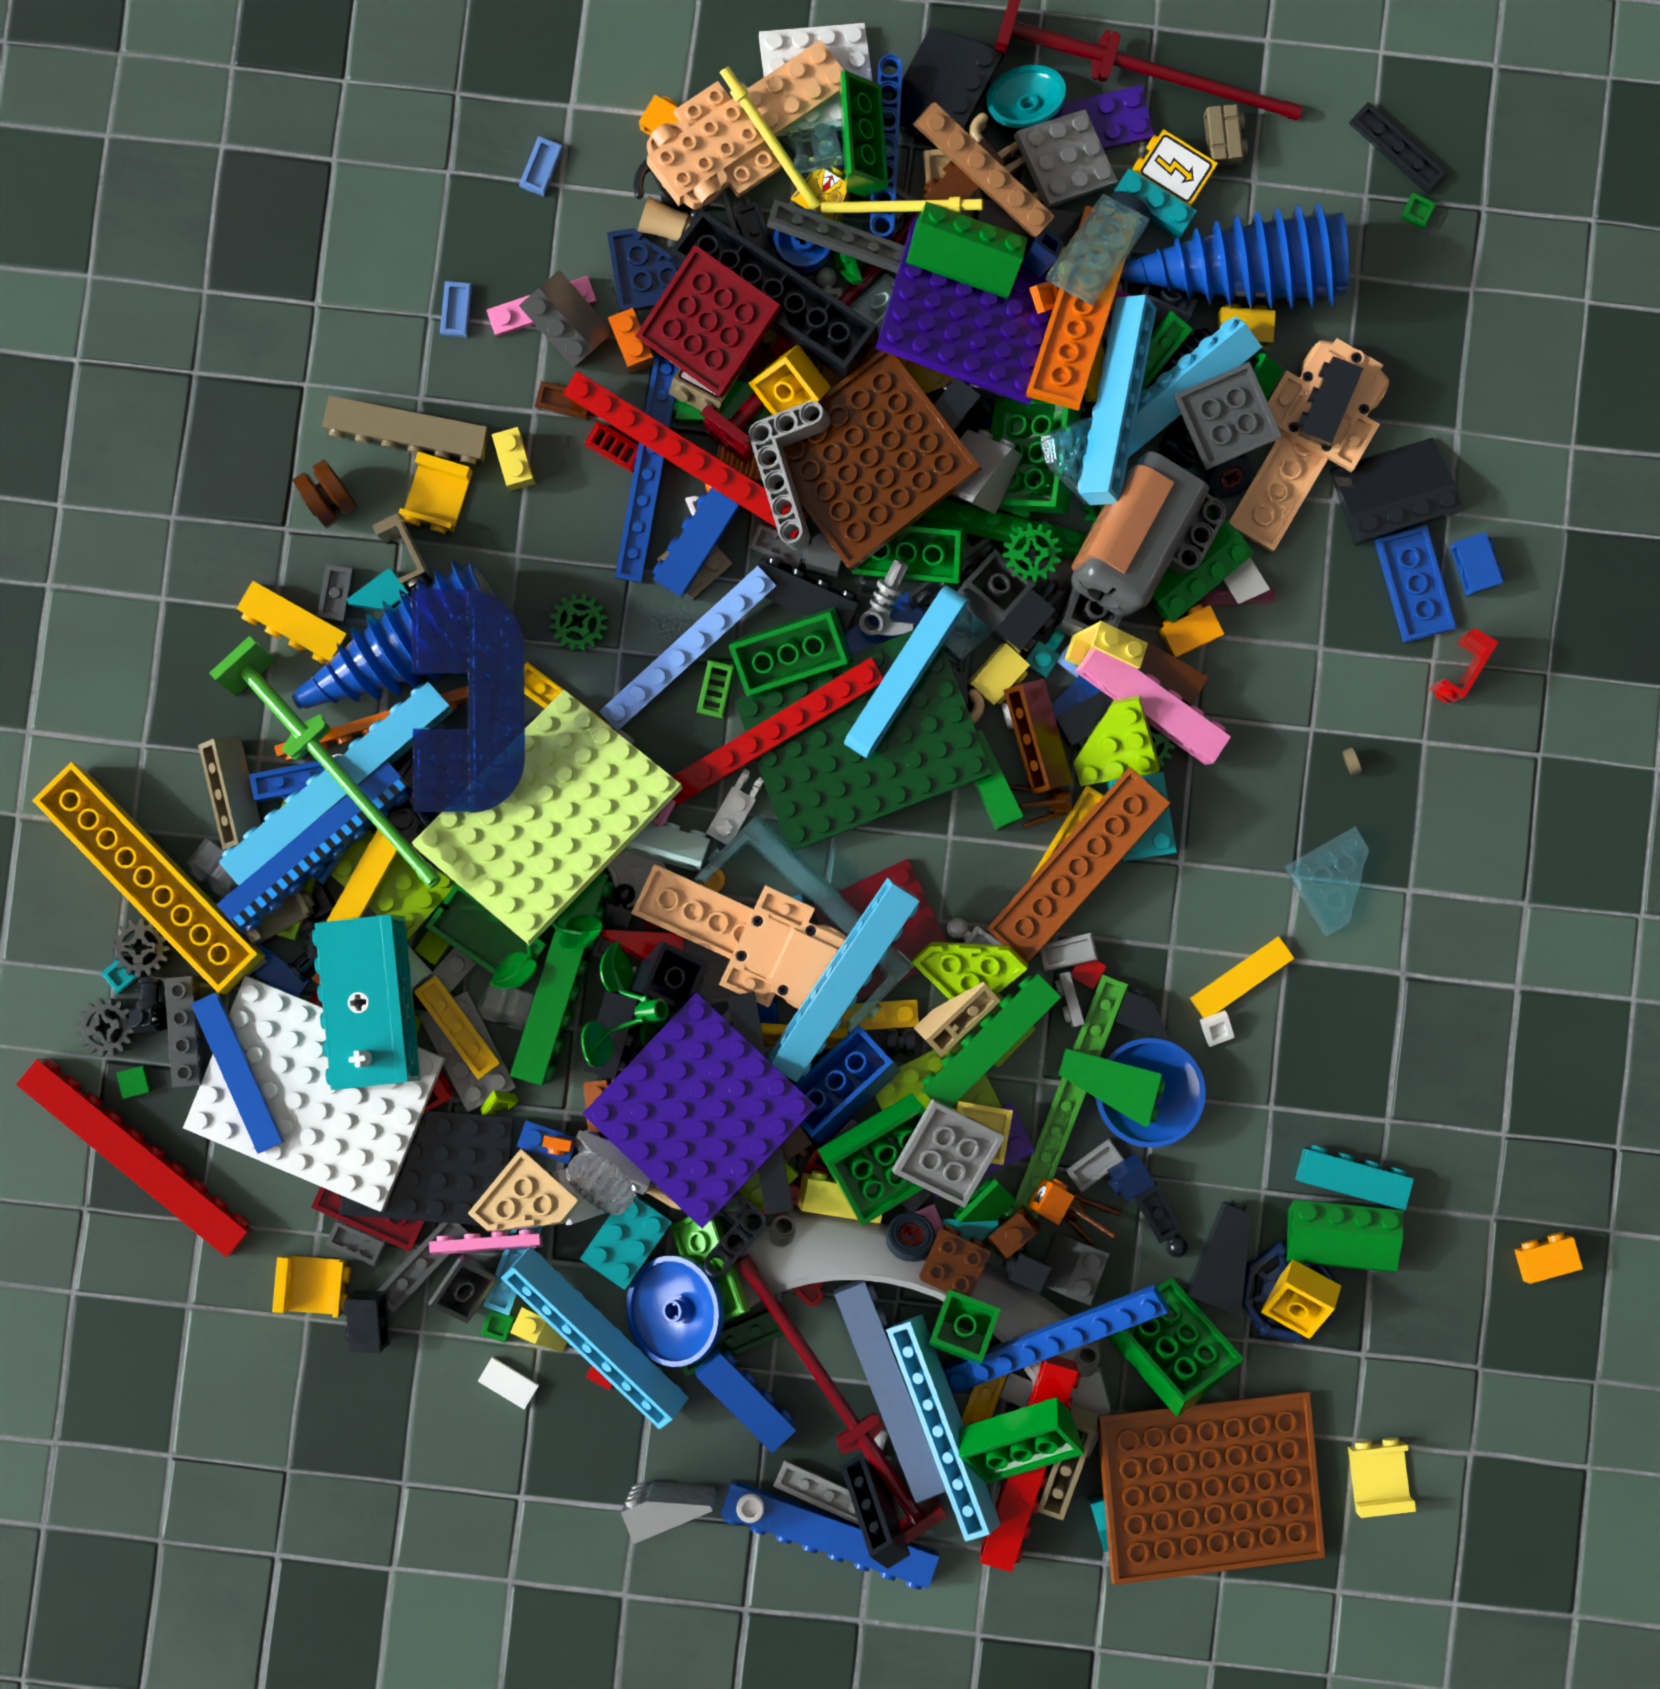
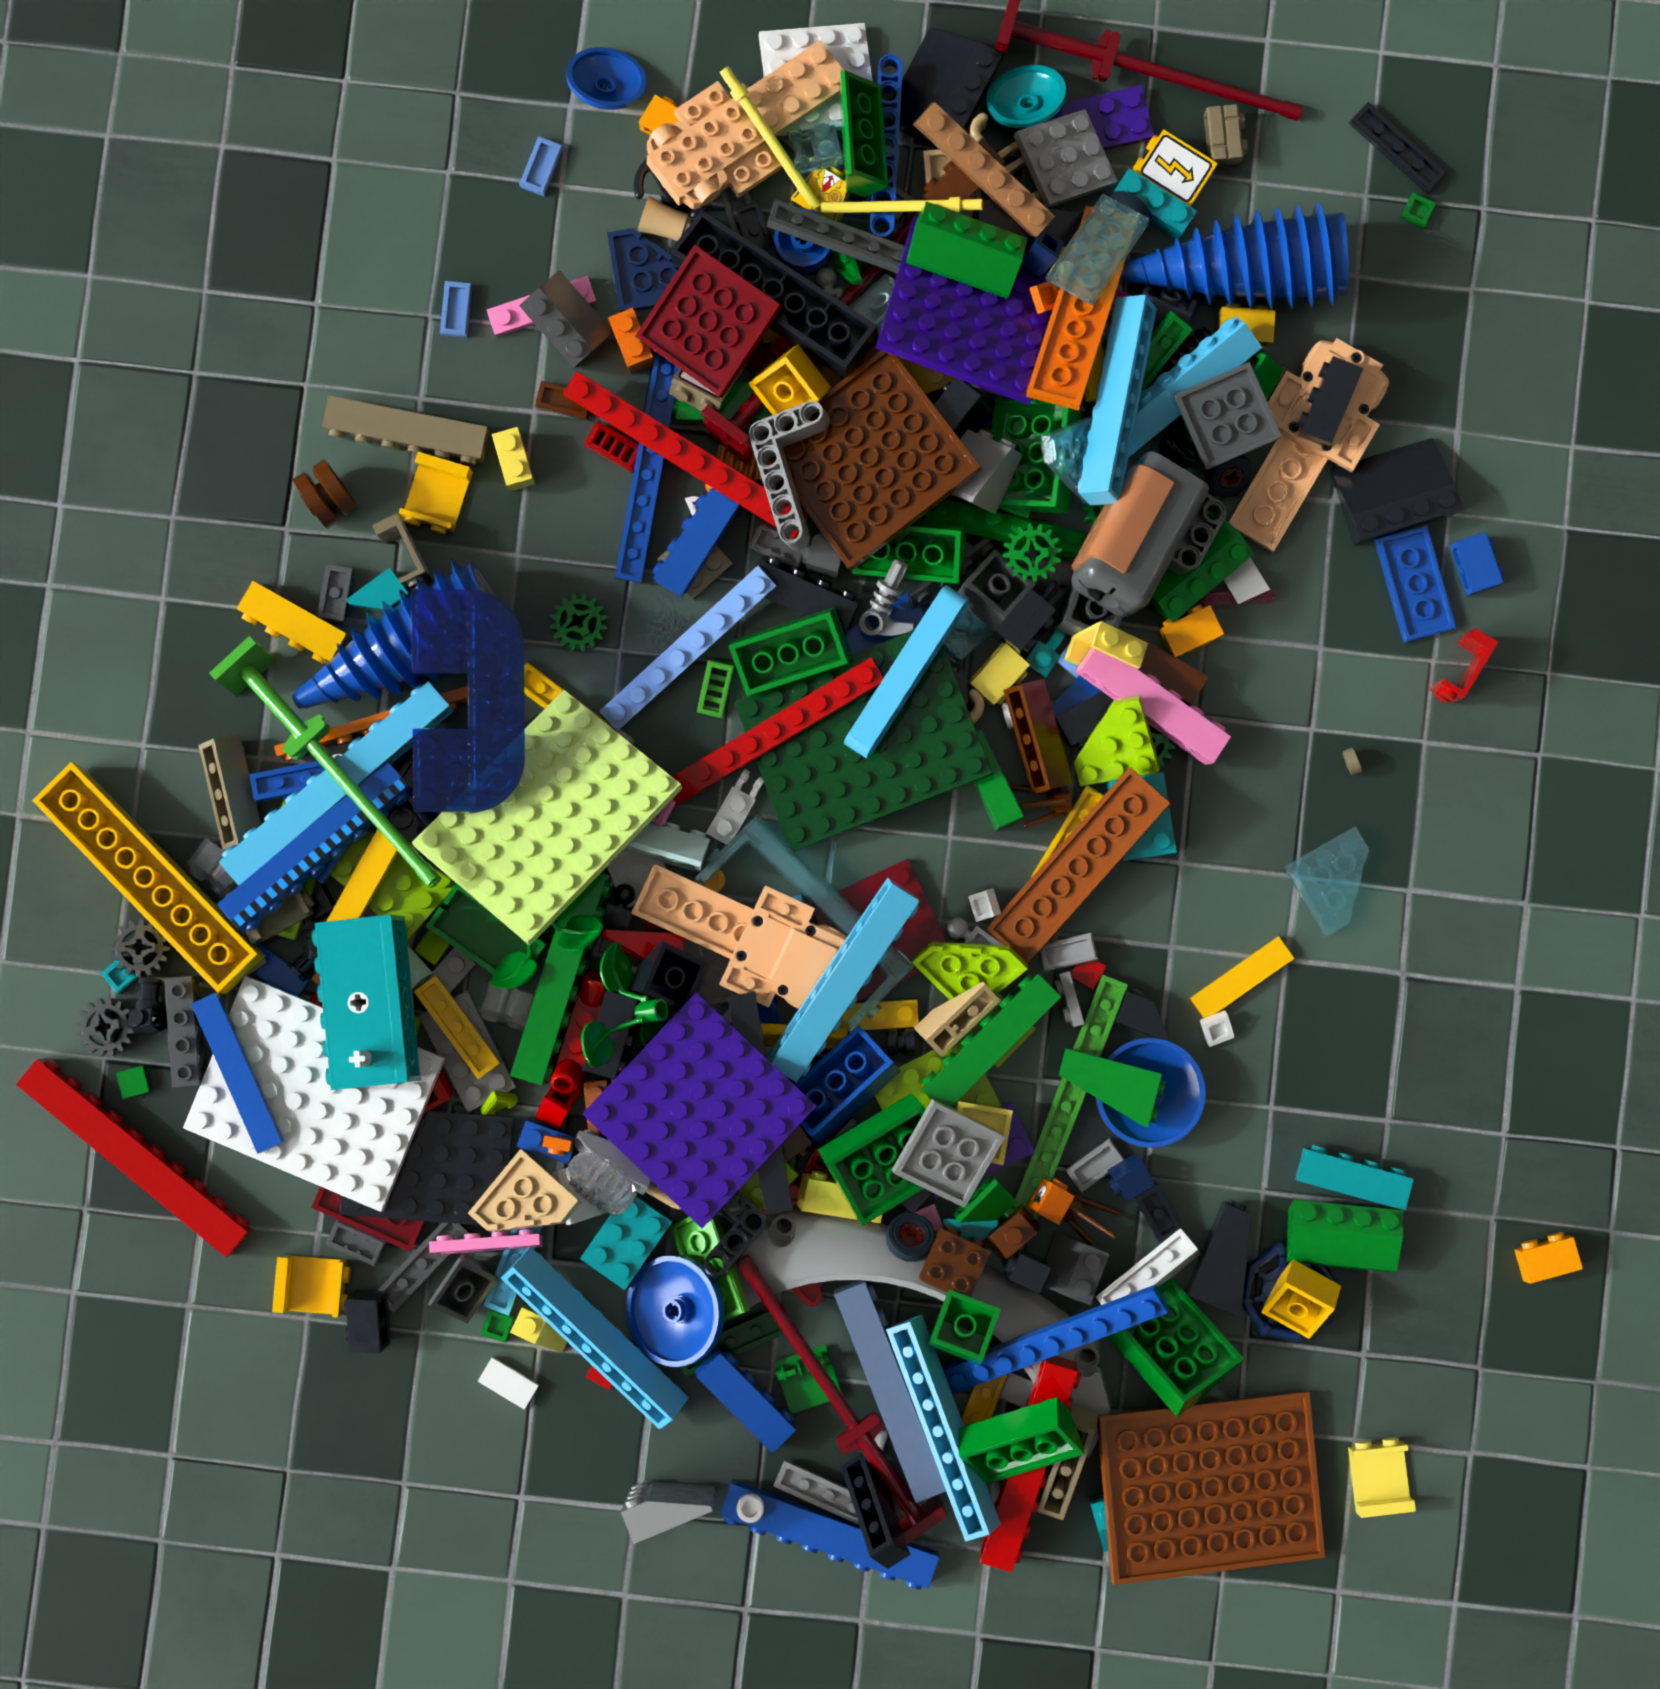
none -> red slope [535,1073,591,1130]
none -> red plate [550,971,608,1094]
none -> blue dish [566,47,647,110]
none -> green hinge [774,1344,842,1414]
none -> white tile [968,888,1001,922]
none -> white fence [1096,1228,1200,1305]

